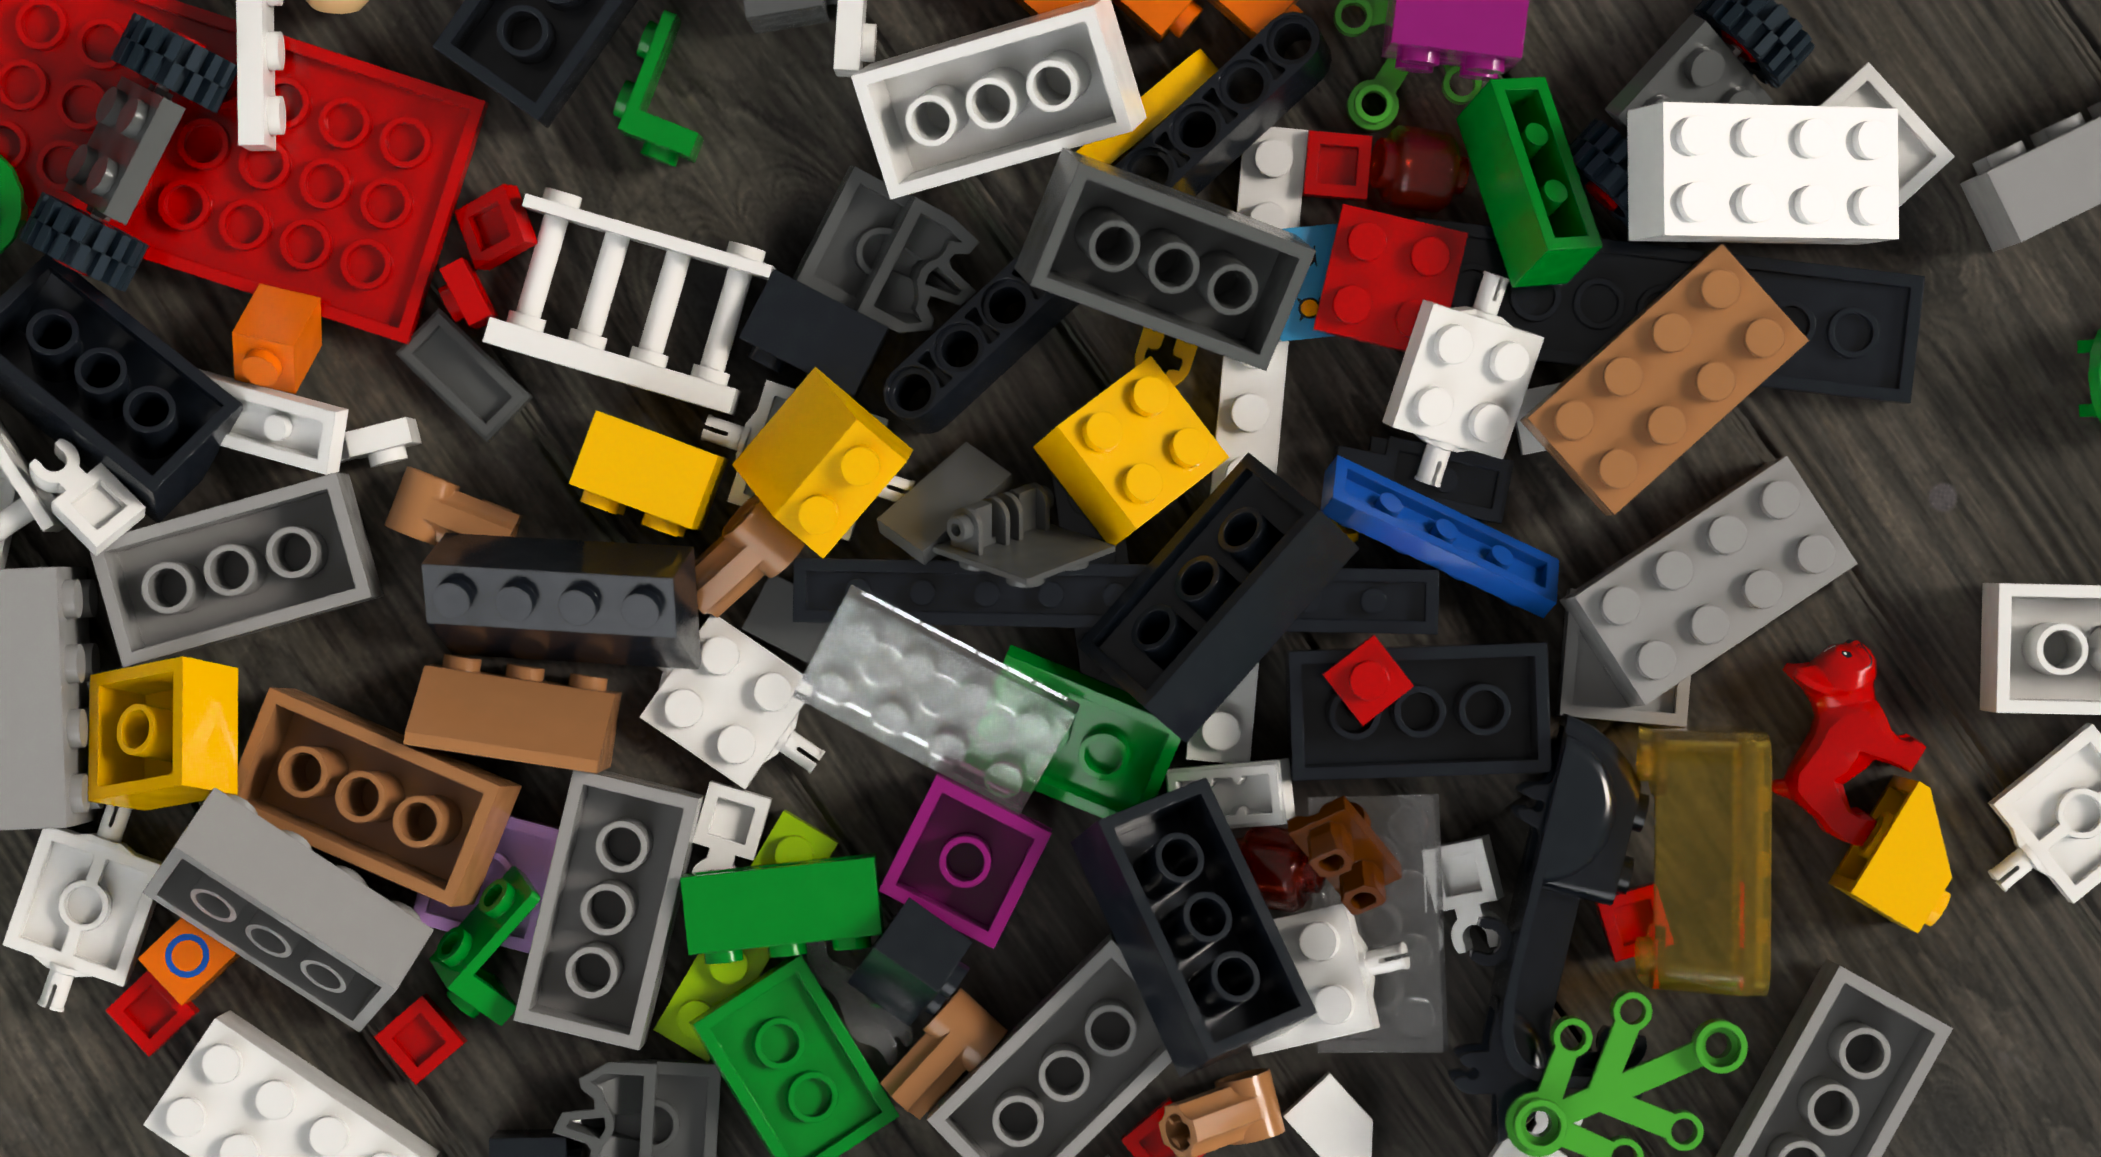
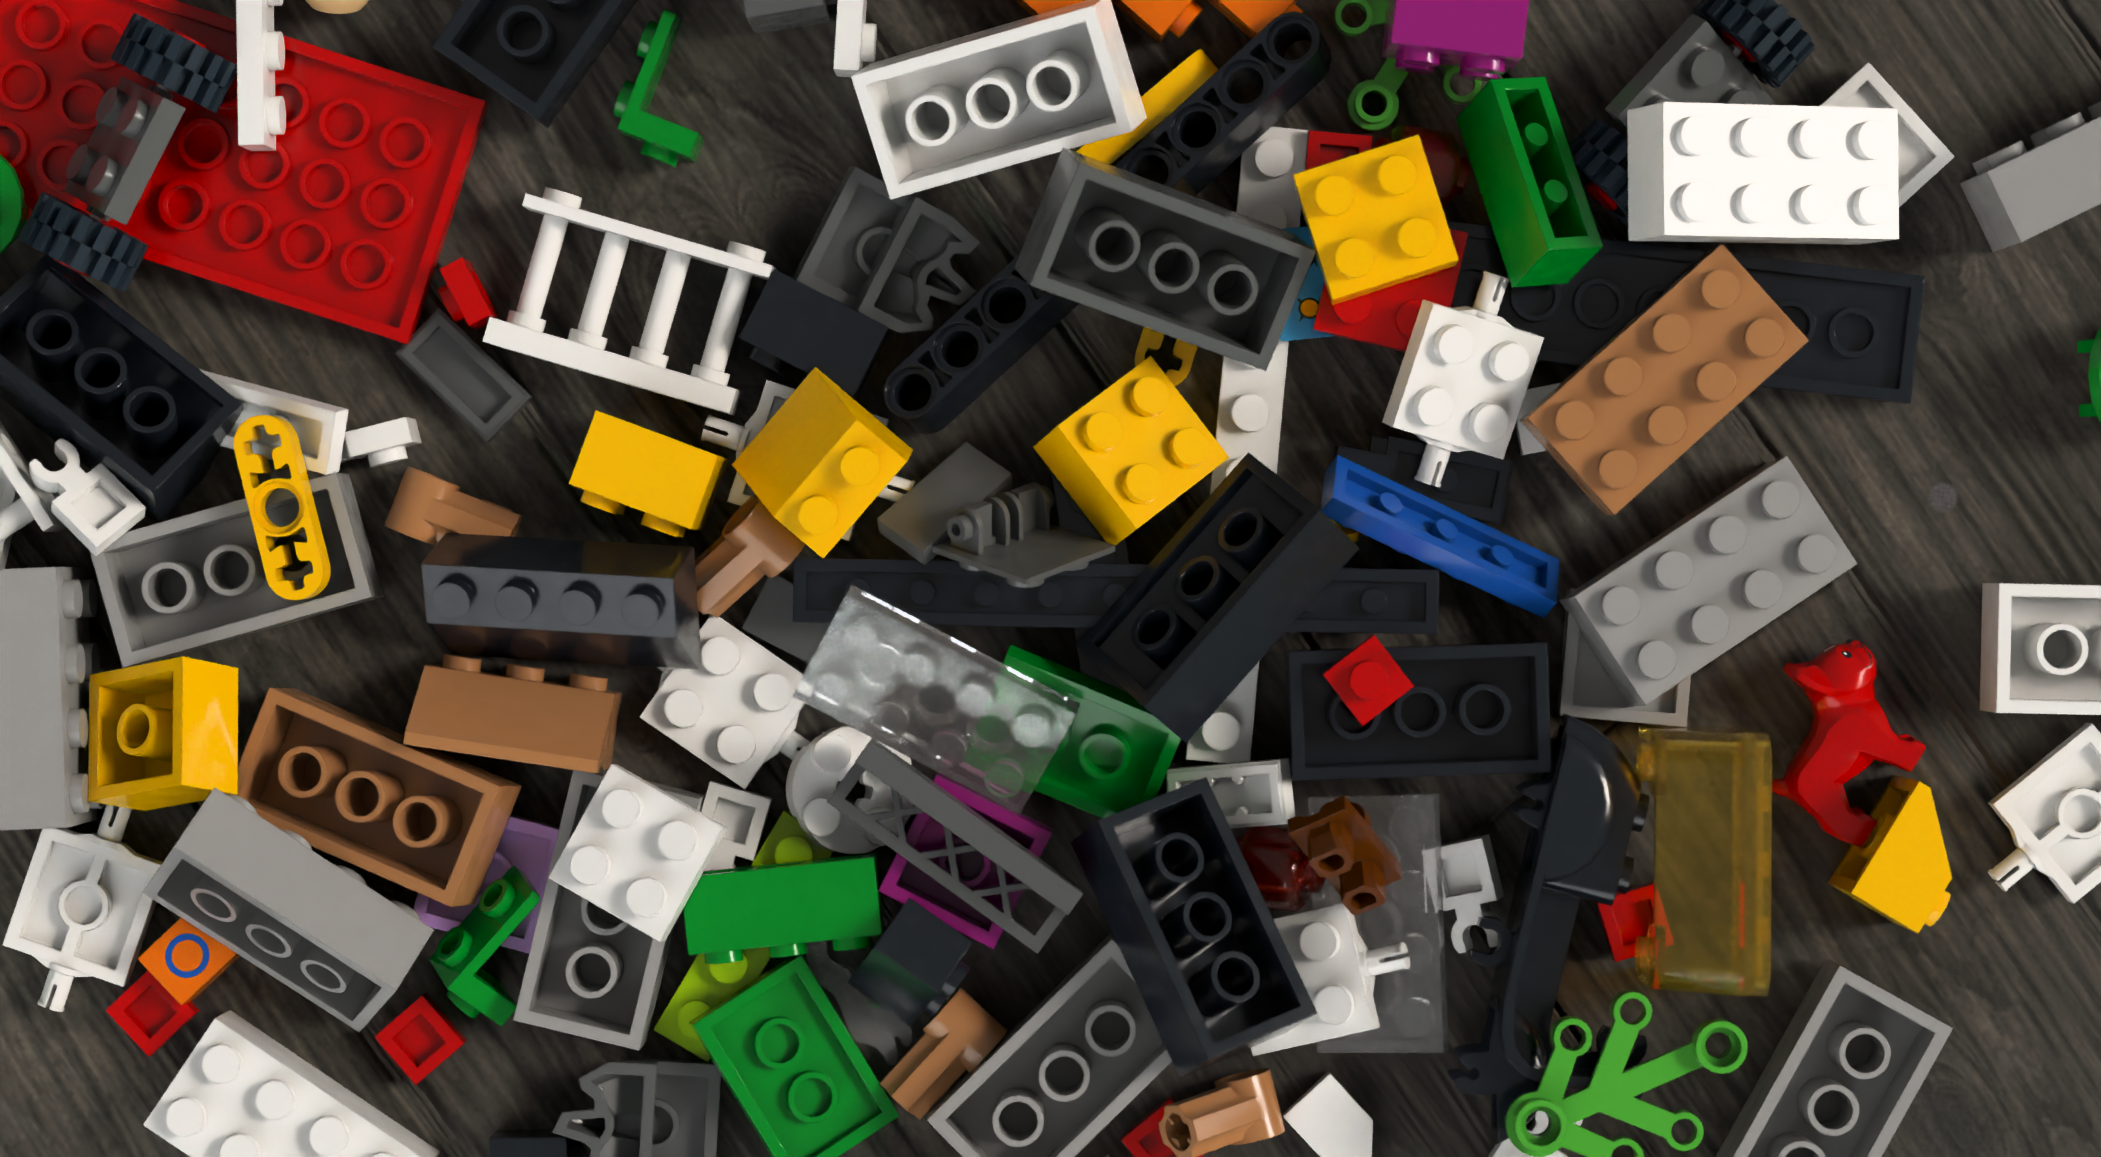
orange brick [232,284,322,394] -> none
red plate [454,184,537,271] -> none
none -> yellow beam [233,415,331,600]
none -> white plate [549,764,728,942]
none -> white plate [786,726,914,854]
none -> dark grey fence [827,738,1083,954]
none -> yellow brick [1293,134,1459,305]

